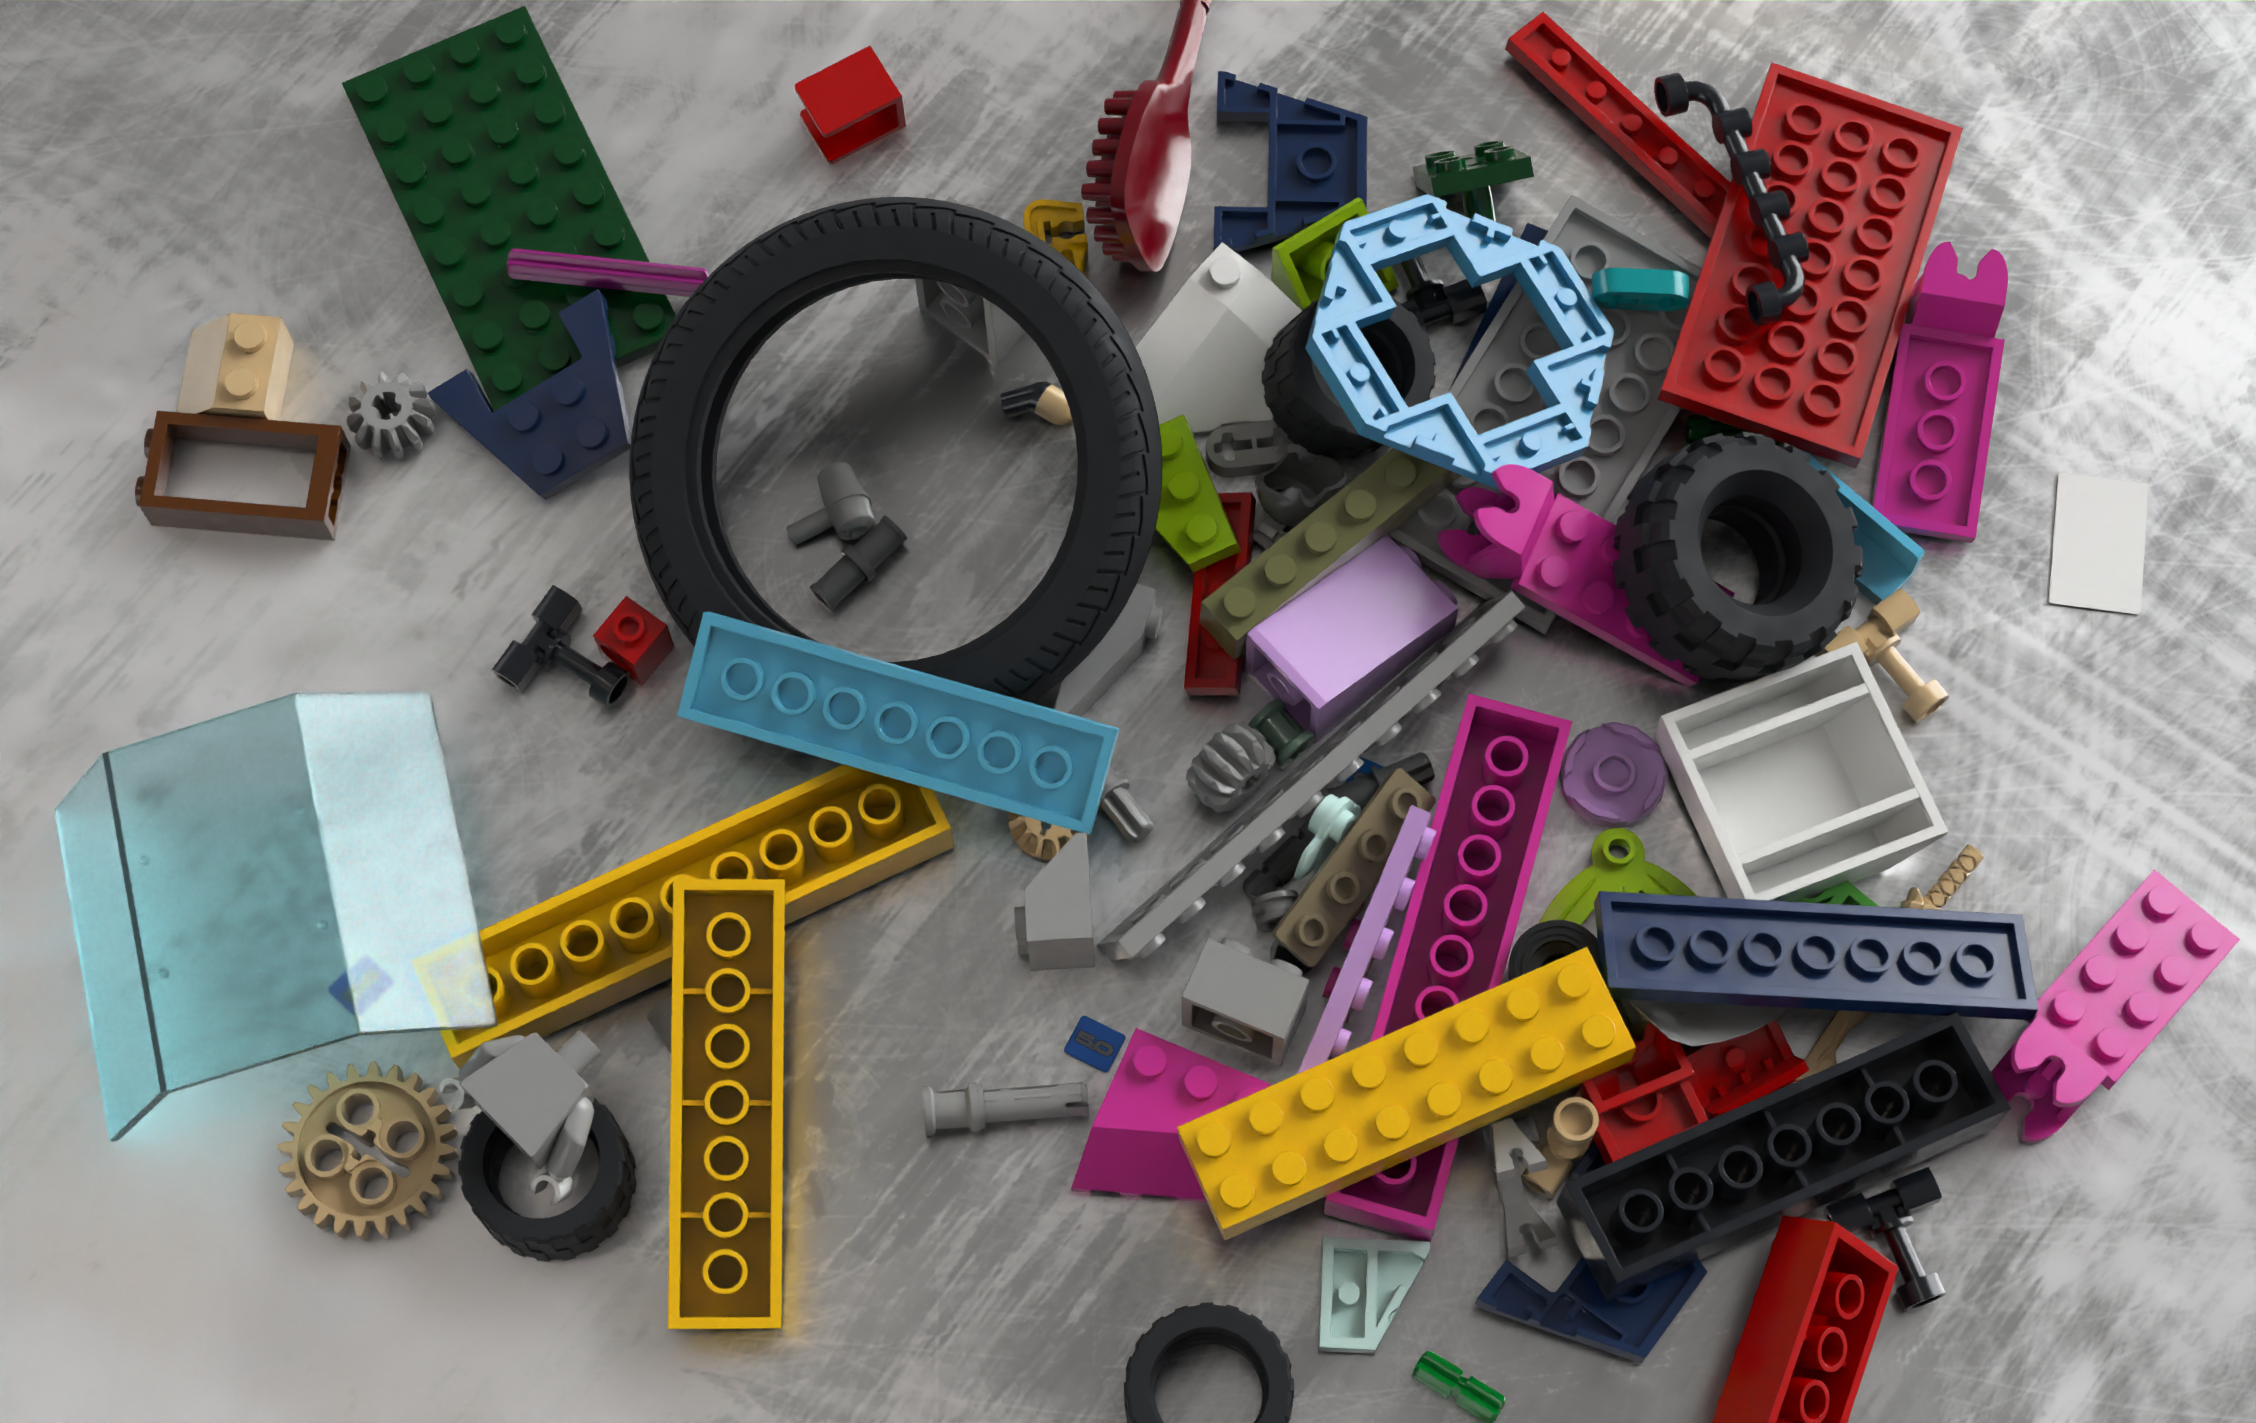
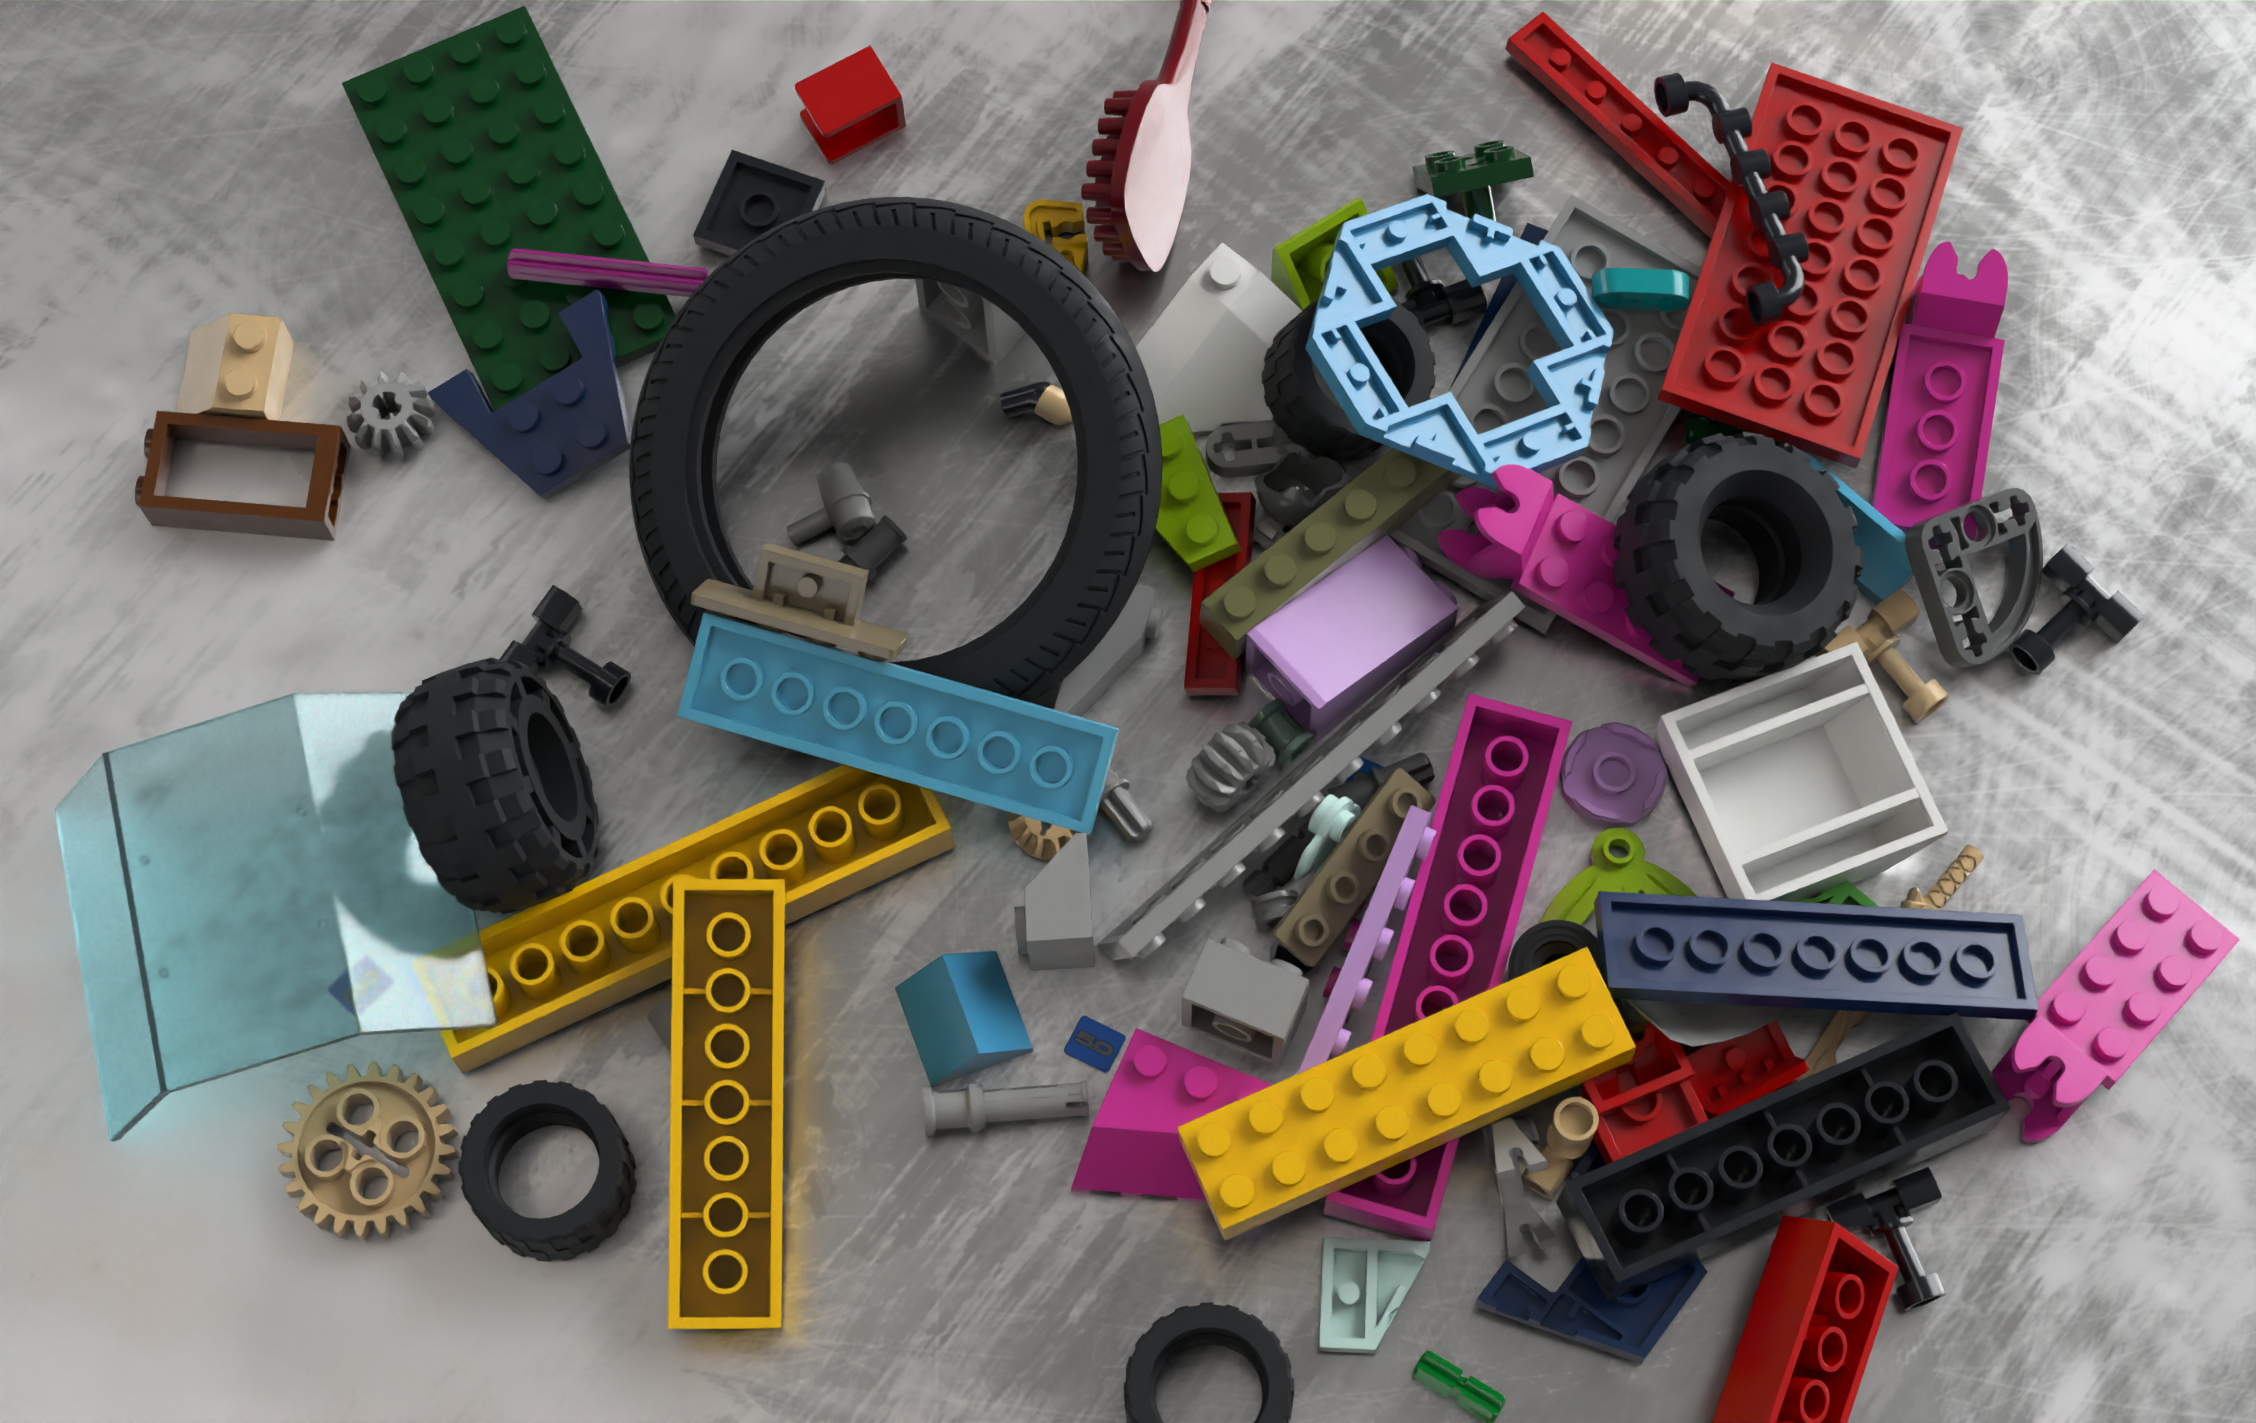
light grey torso [440,1030,602,1206] -> none
red brick [593,596,675,686] -> none
dark blue wing [1213,71,1368,252] -> none
white sticker [2049,472,2149,615] -> none
none -> black tyre [391,657,600,914]
none -> dark tan bracket [690,543,909,662]
none -> black plate [693,150,827,256]
none -> dark azure slope [895,951,1033,1088]
none -> dark grey beam [1905,488,2043,668]
none -> black bar [2009,543,2145,675]

